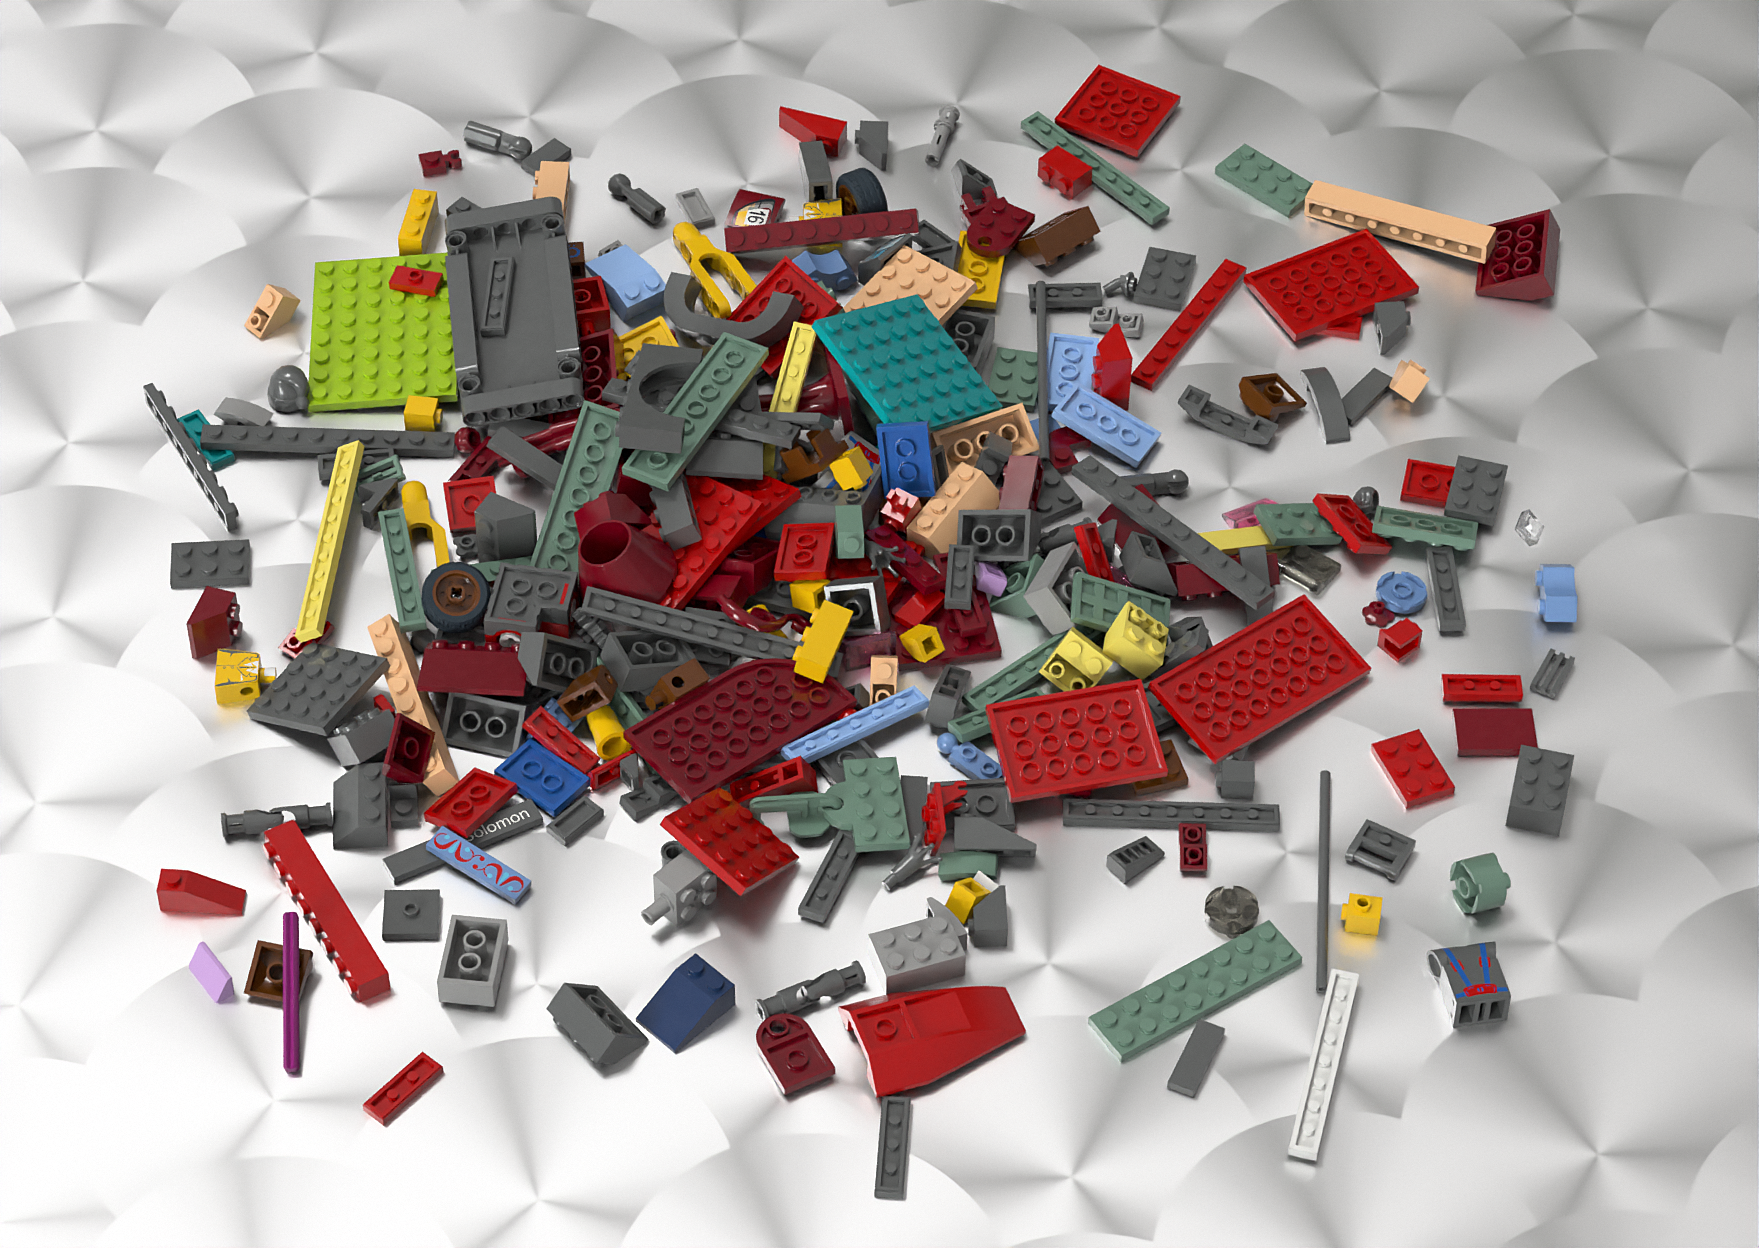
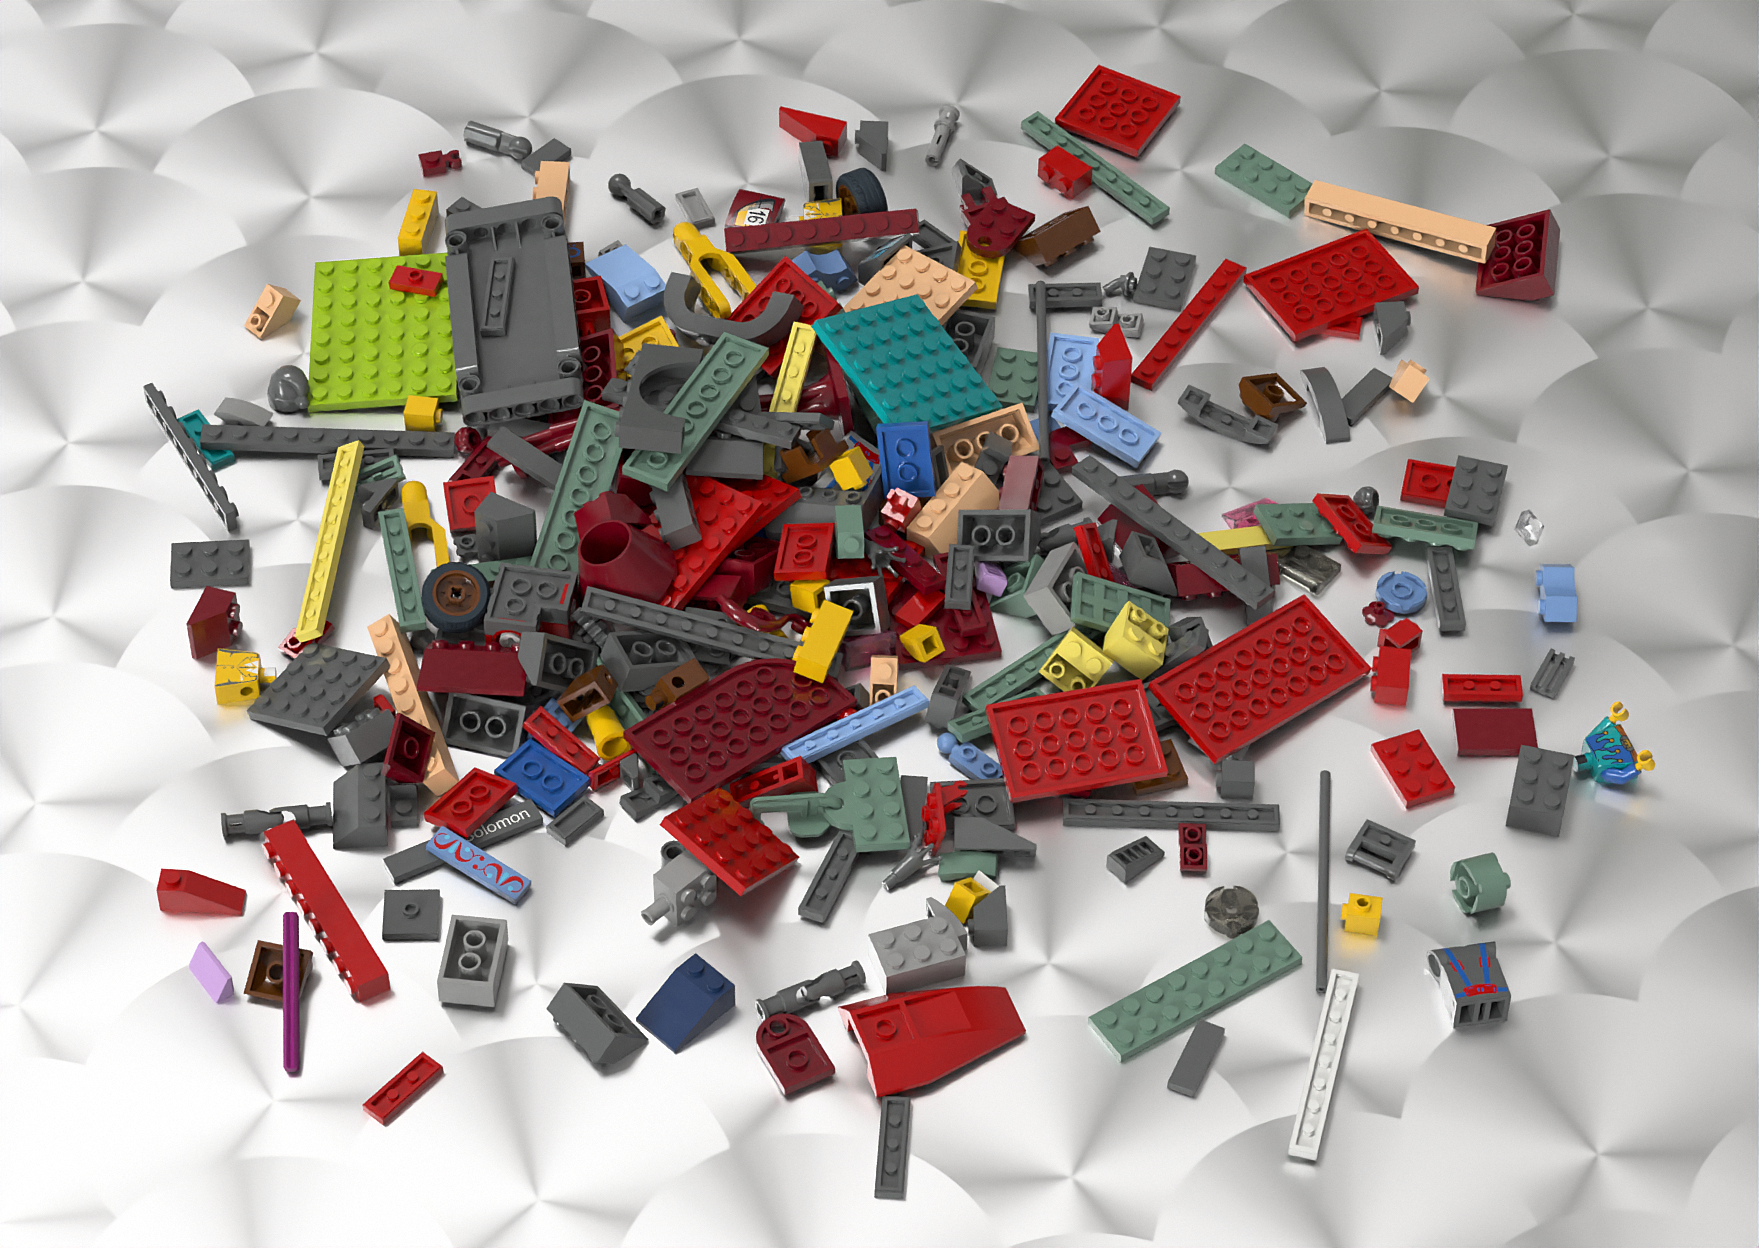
none -> red brick [1370,646,1411,706]
none -> torso [1573,701,1655,785]

